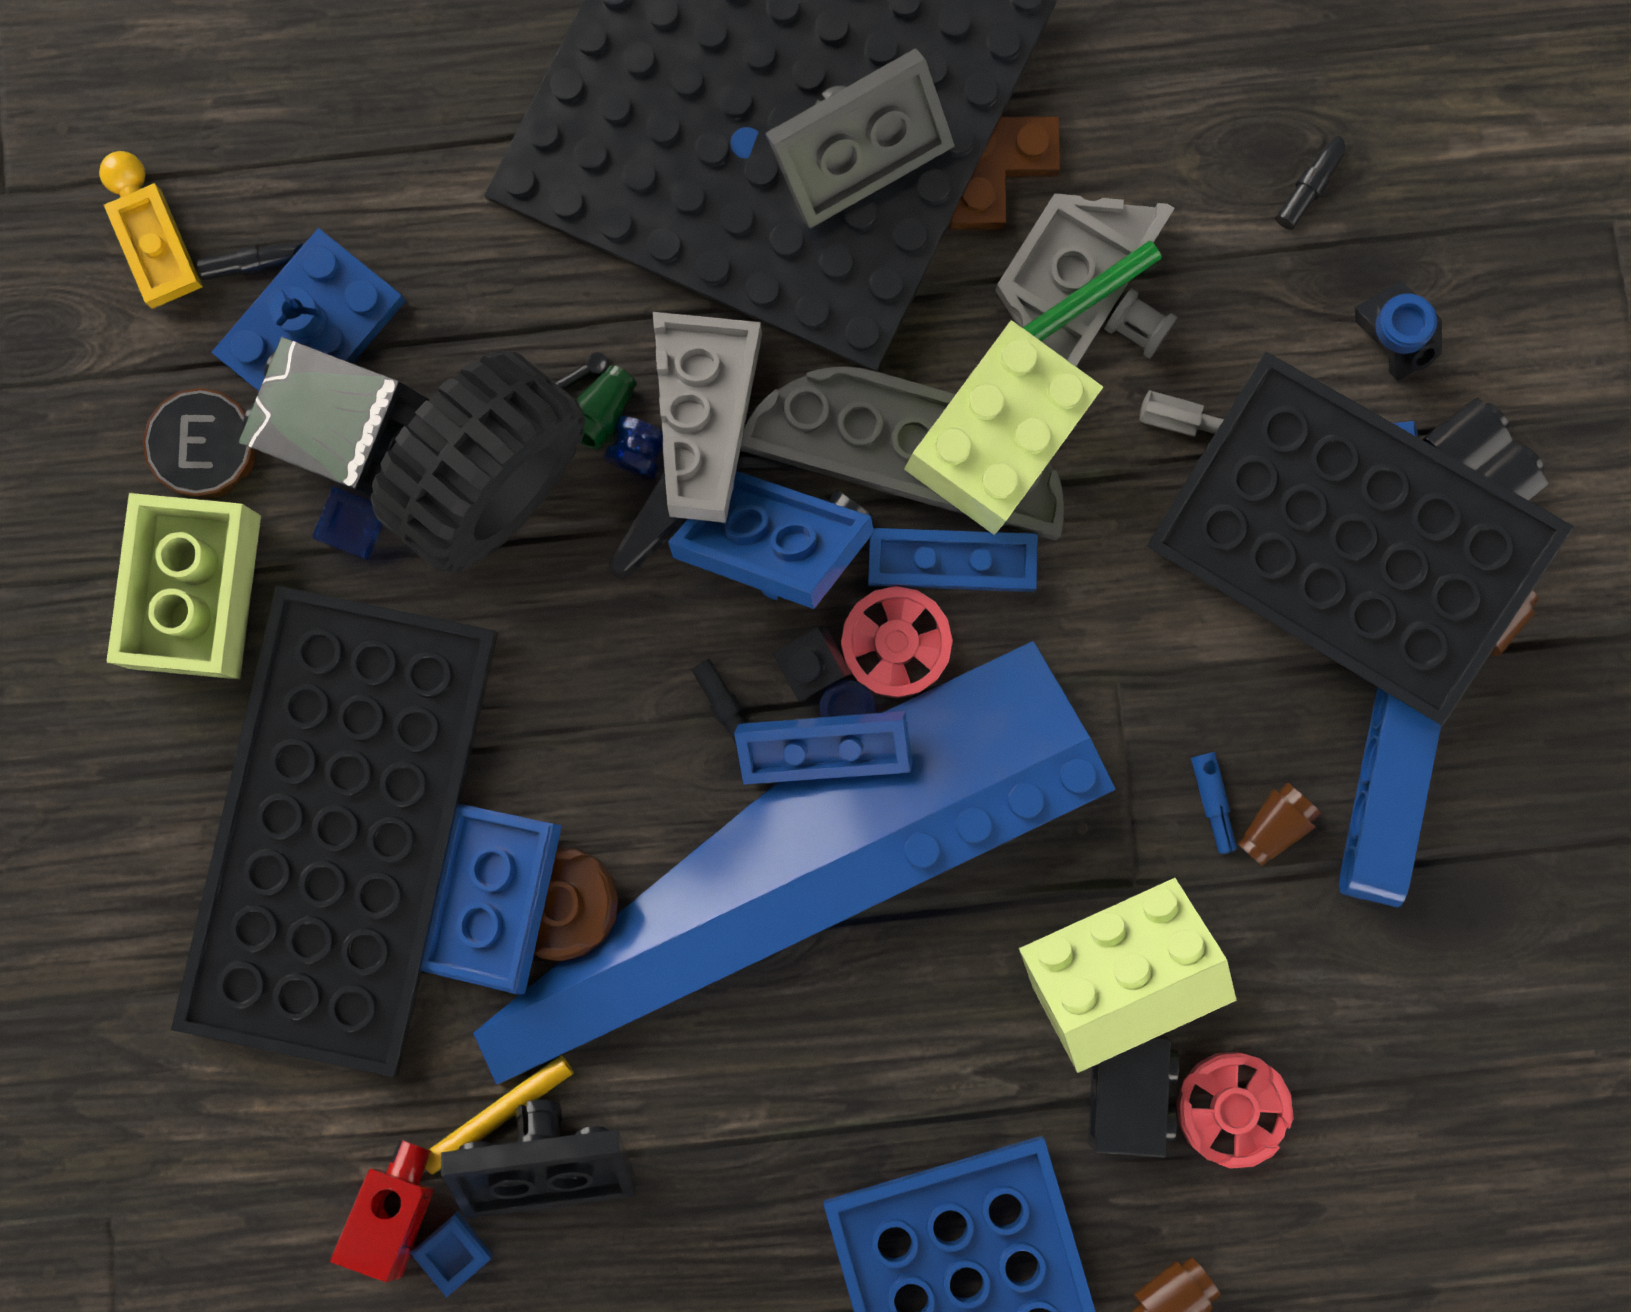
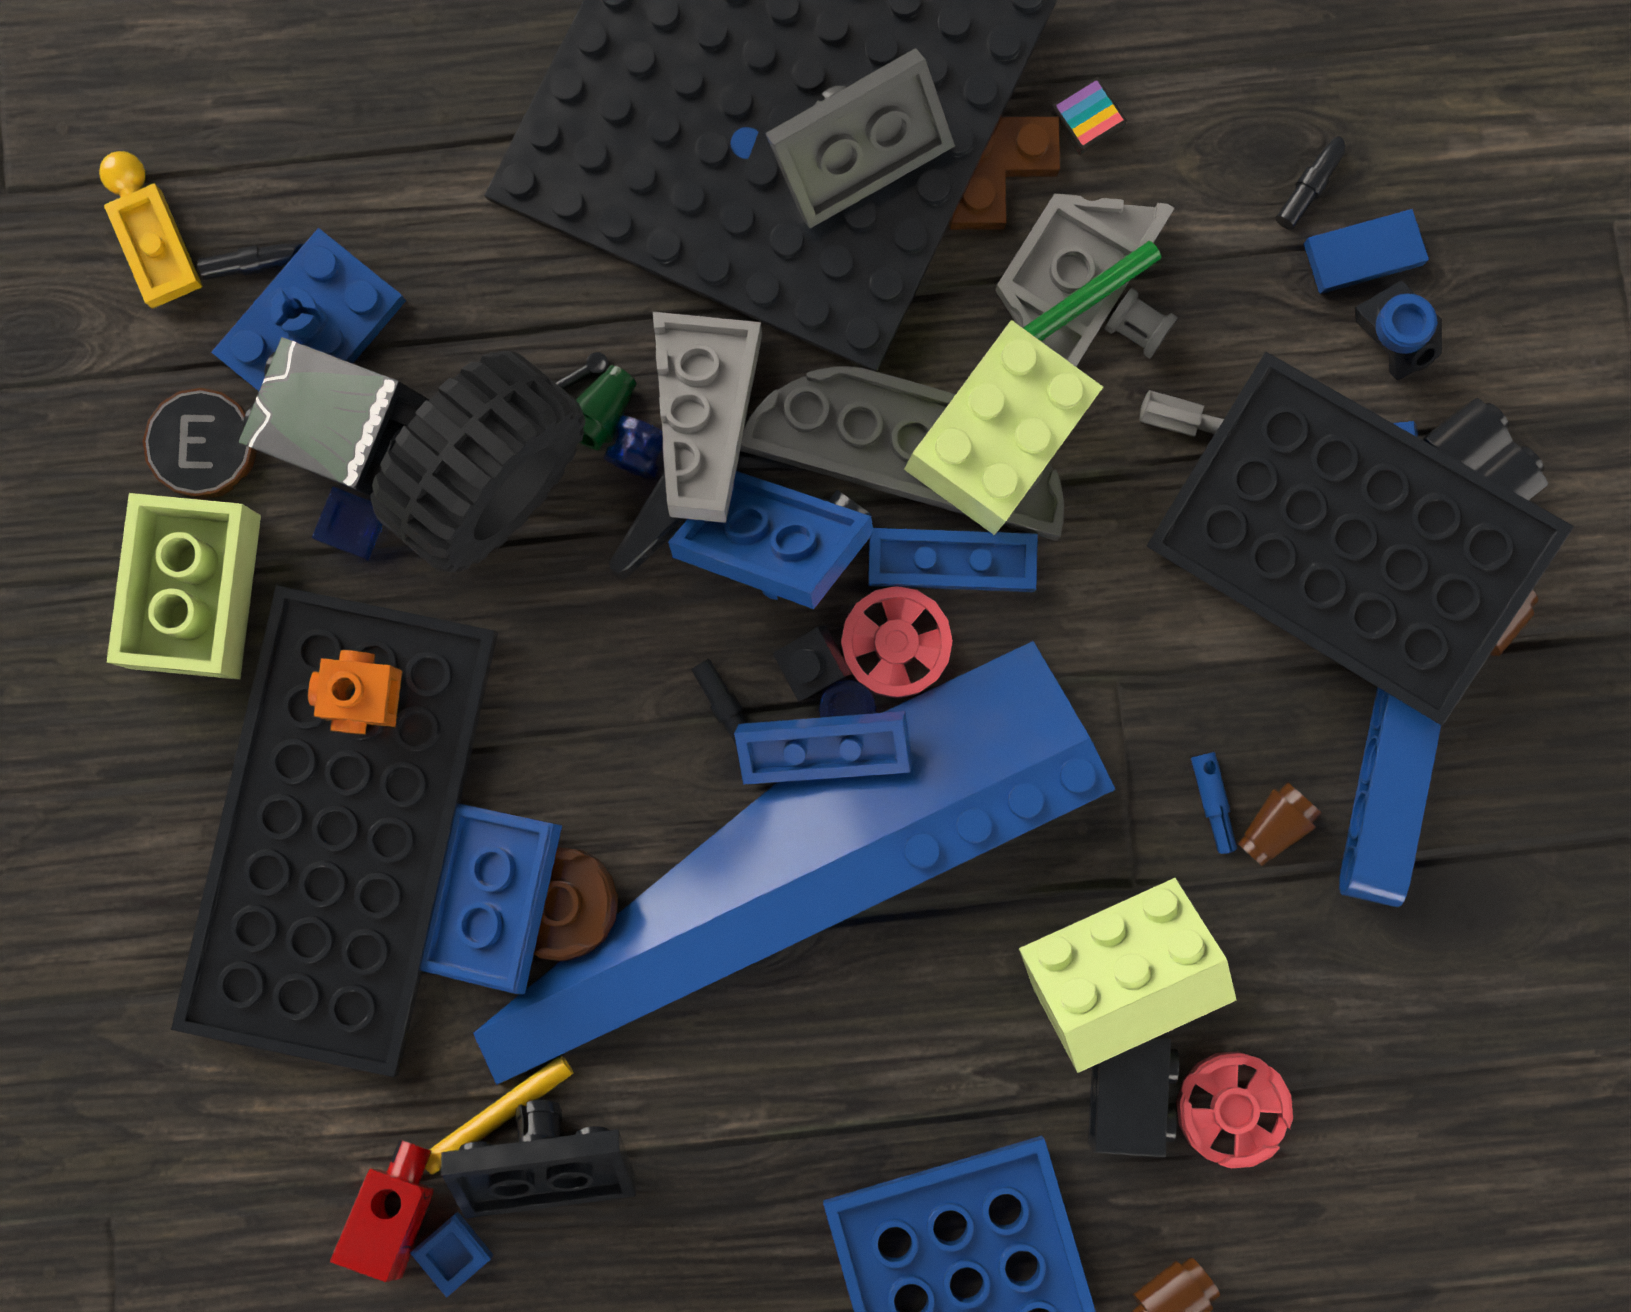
none -> orange brick [308,650,402,735]
none -> tile [1050,77,1127,156]
none -> blue tile [1304,209,1429,294]

